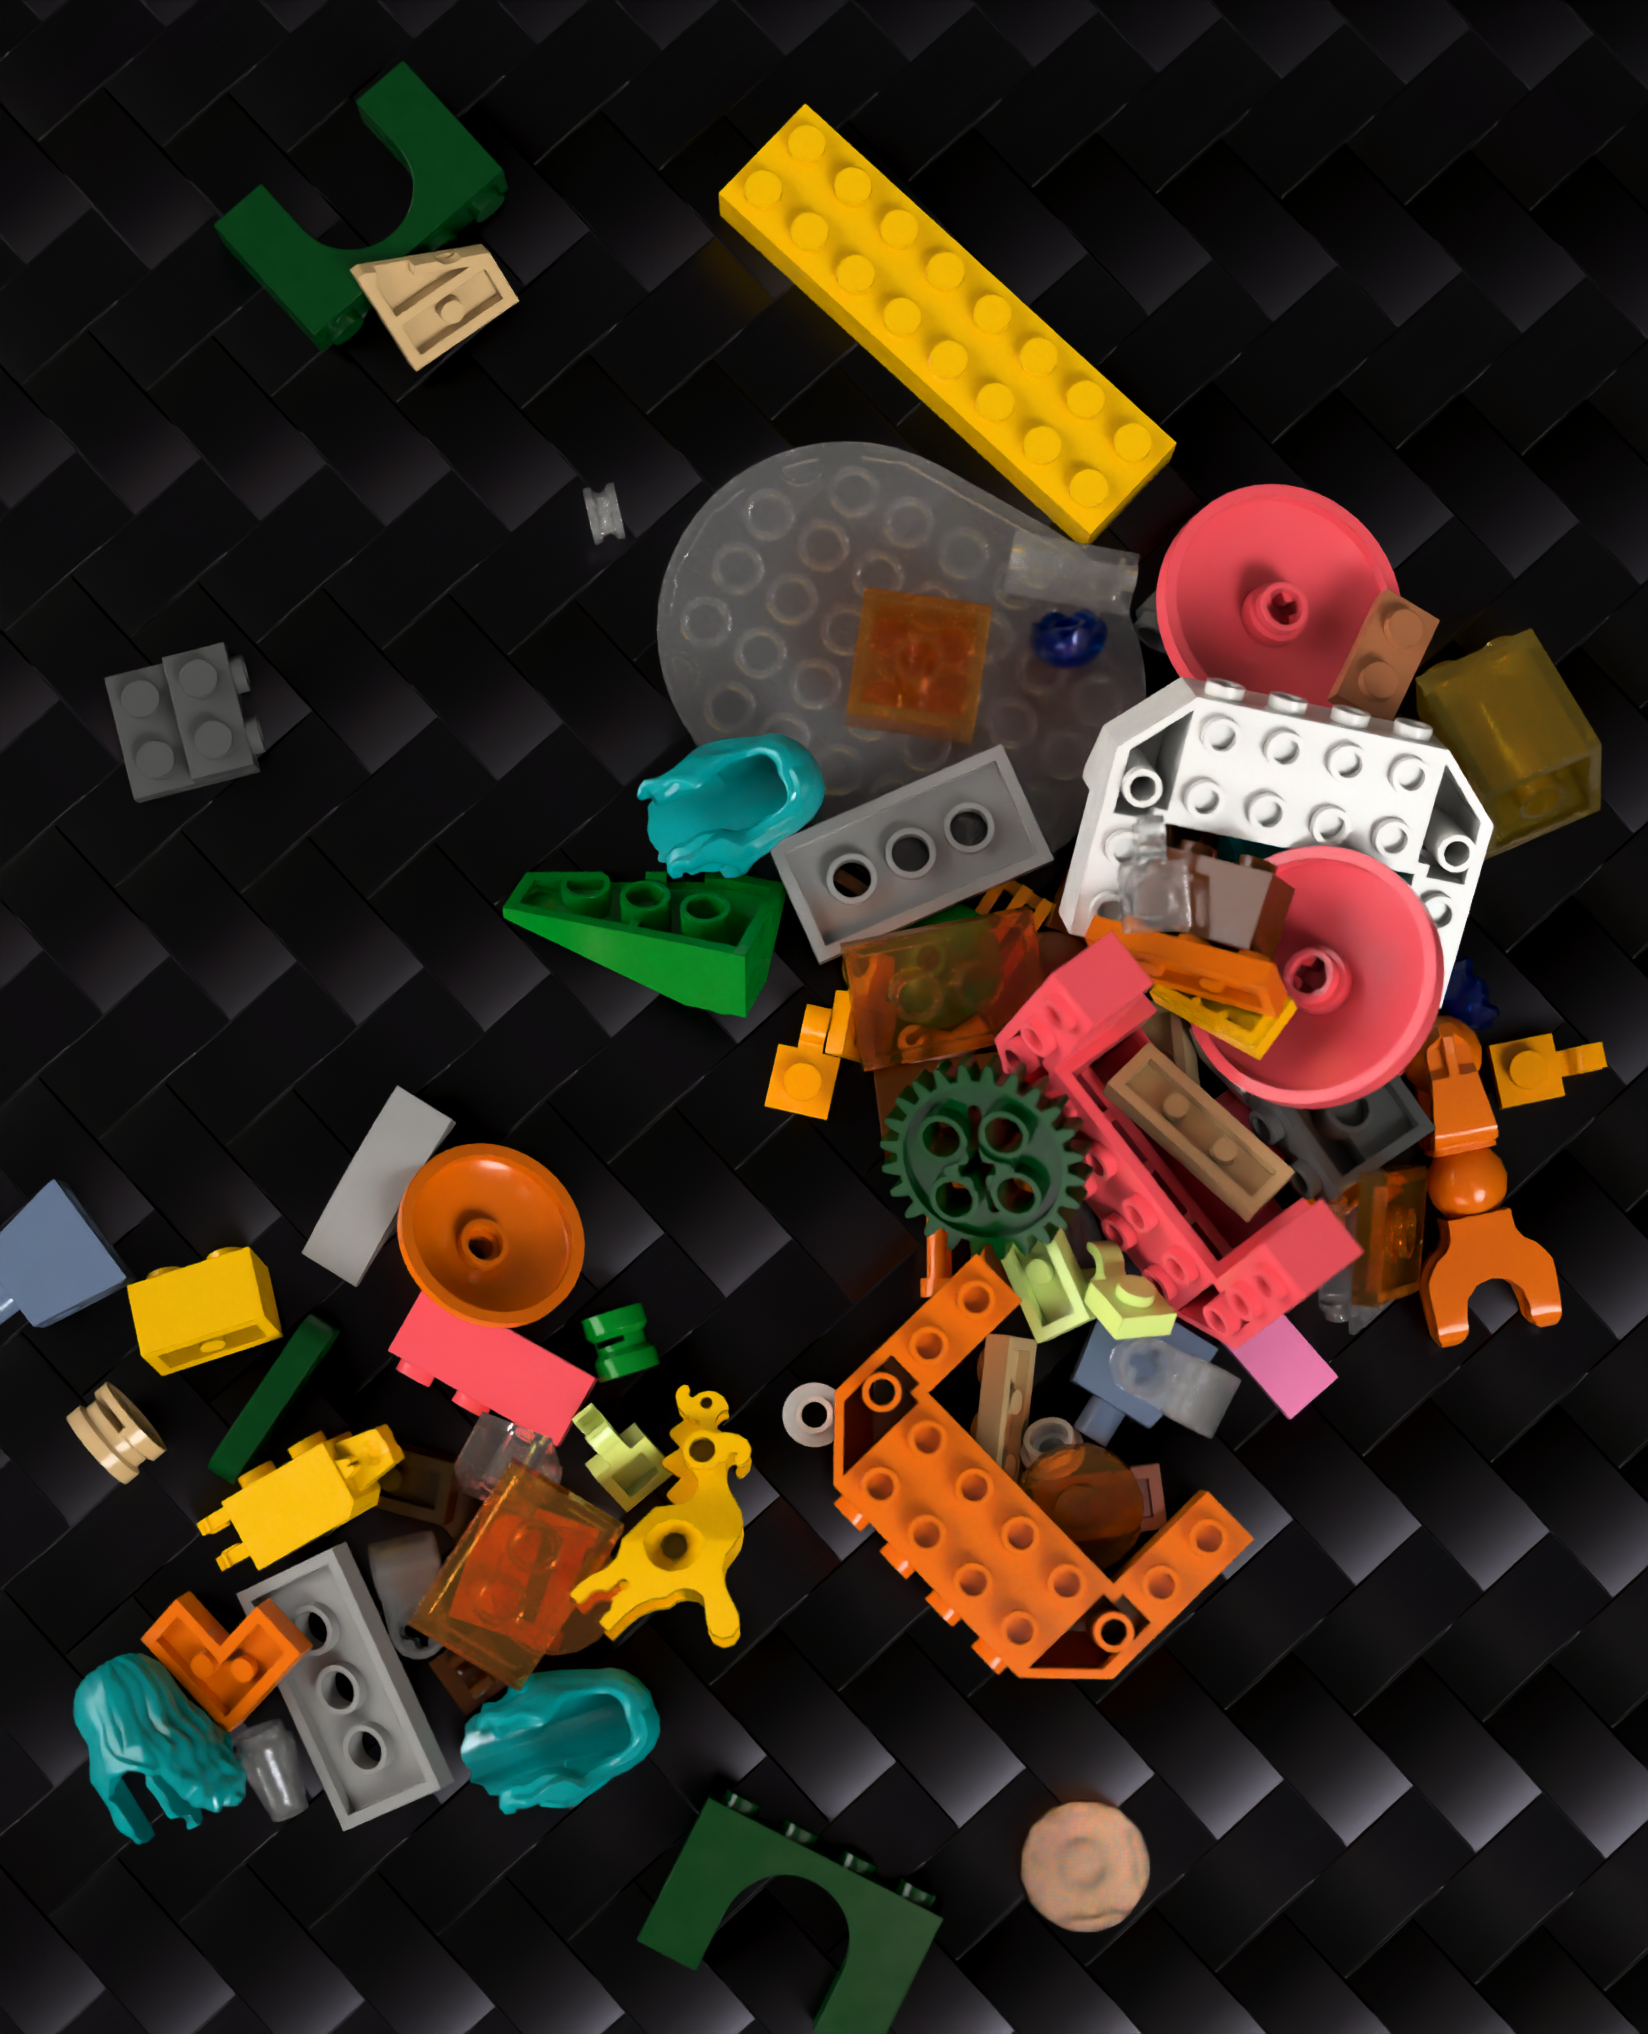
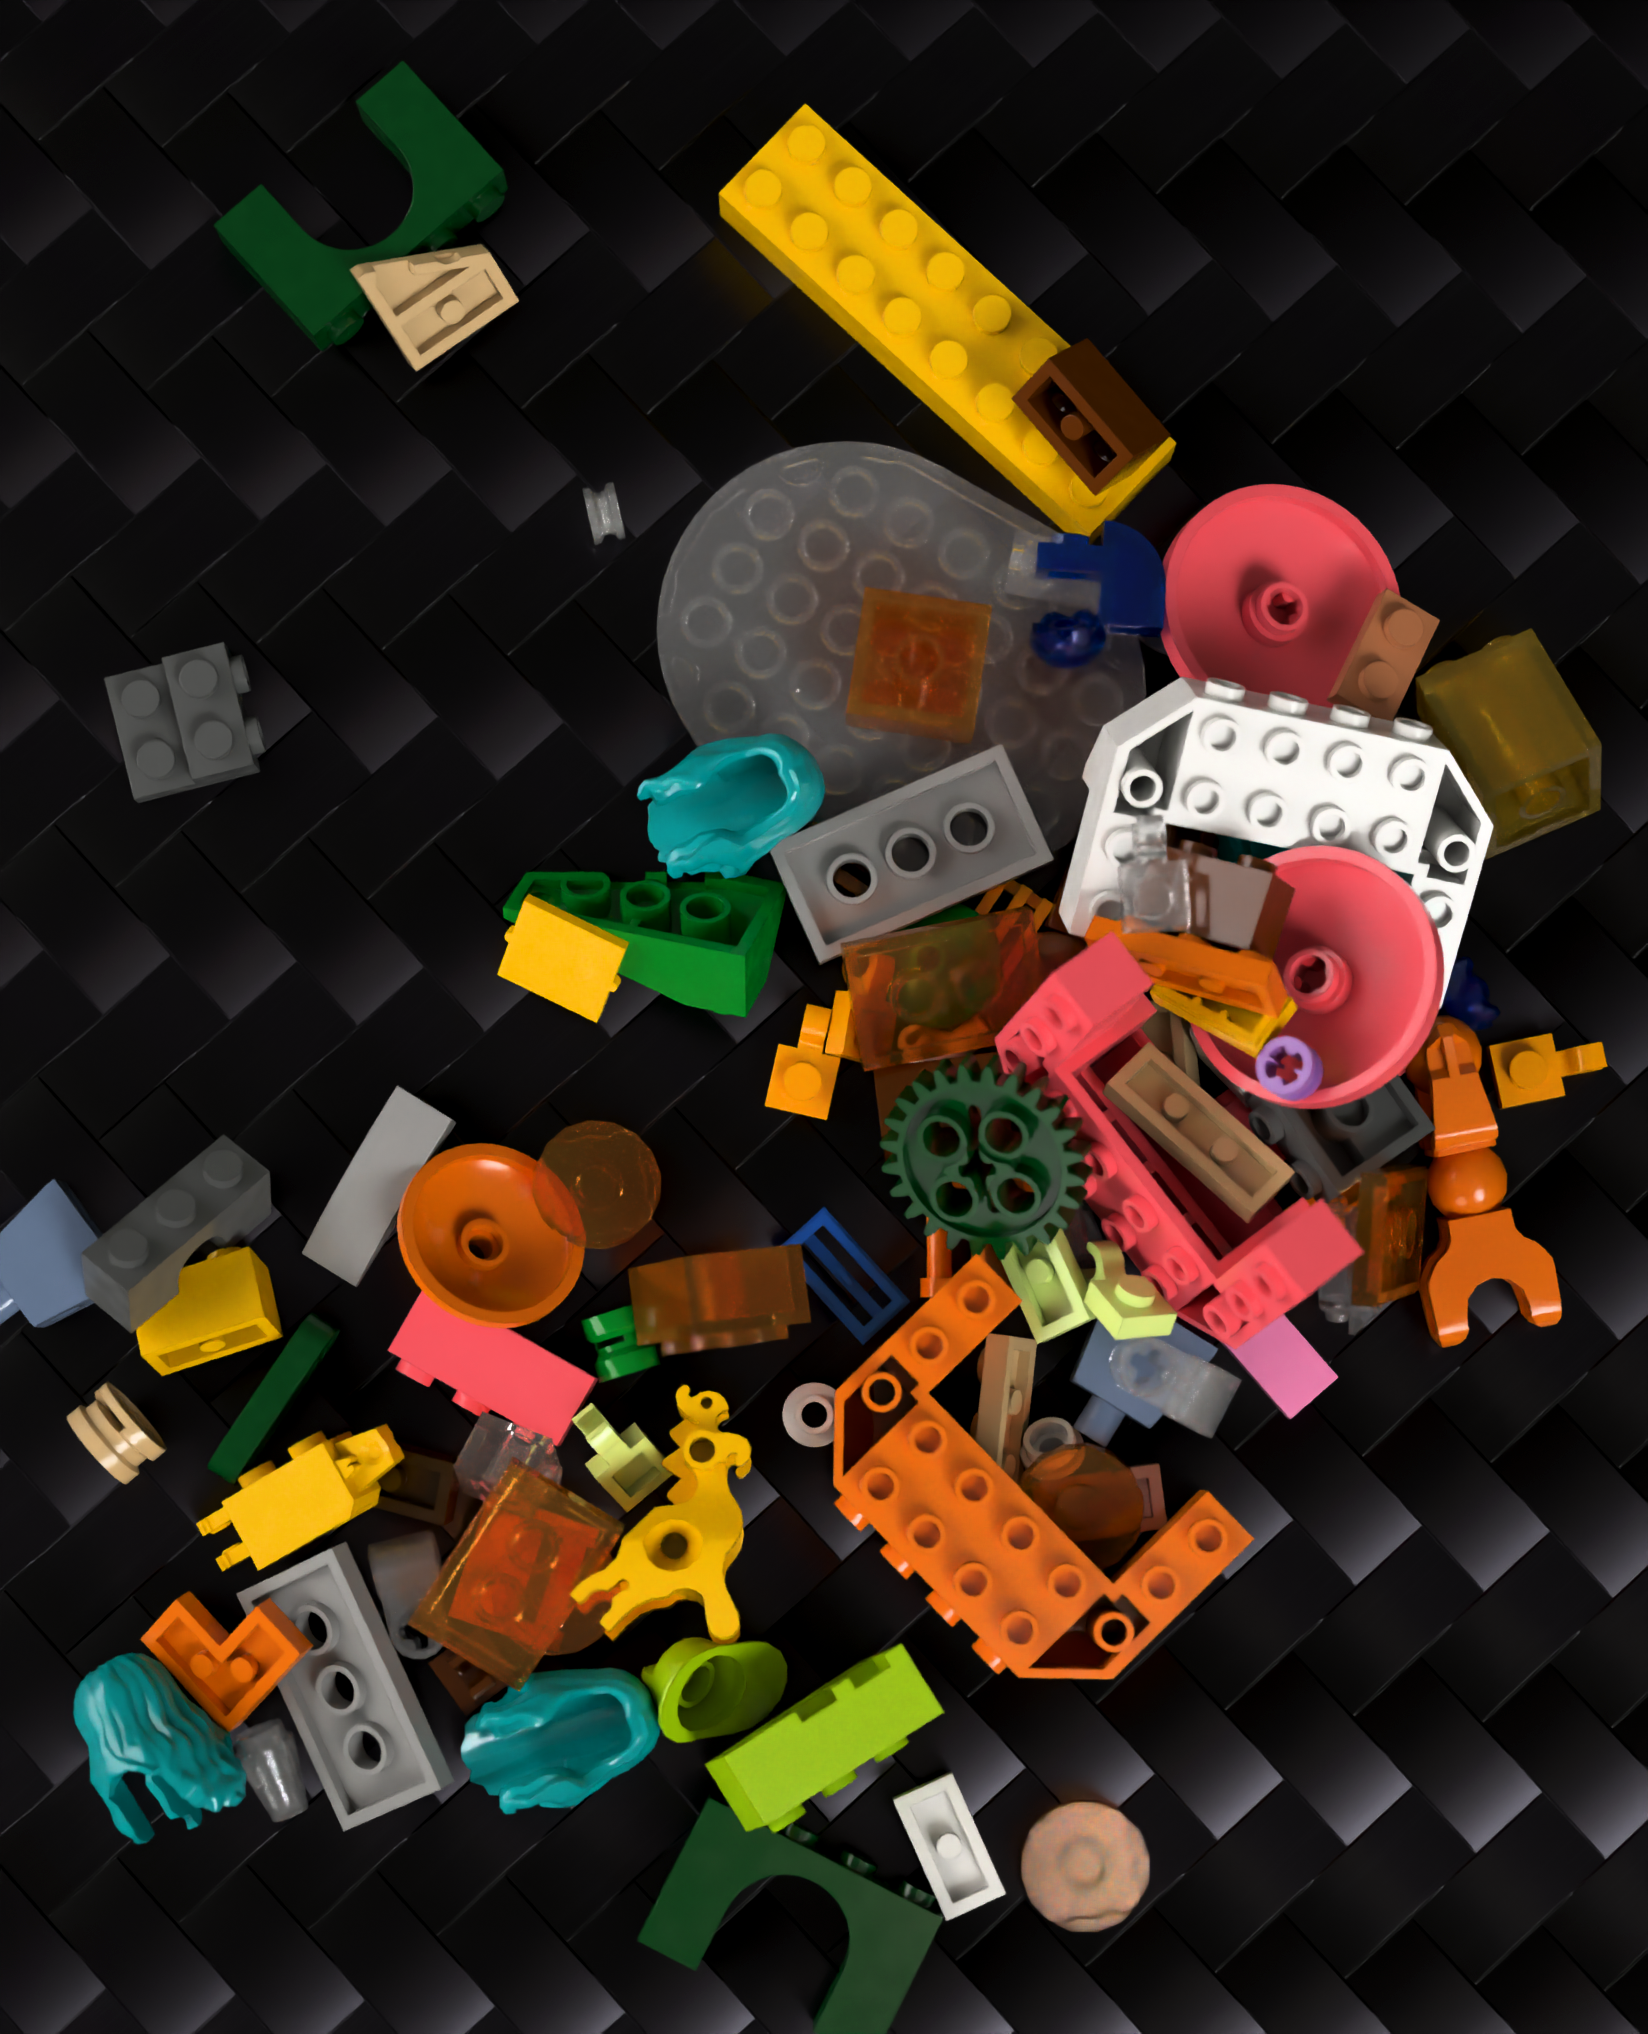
none -> dark grey arch [81,1134,271,1333]
none -> yellow piece [497,894,630,1023]
none -> clear orange tile [532,1120,661,1249]
none -> clear orange brick [628,1244,811,1356]
none -> lime piece [641,1637,787,1743]
none -> lime wedge [705,1644,944,1833]
none -> blue tile [777,1207,910,1345]
none -> white plate [893,1771,1006,1921]
none -> reddish brown brick [1011,338,1171,496]
none -> clear blue brick [1034,520,1166,637]
none -> medium lavender bush [1255,1036,1323,1101]

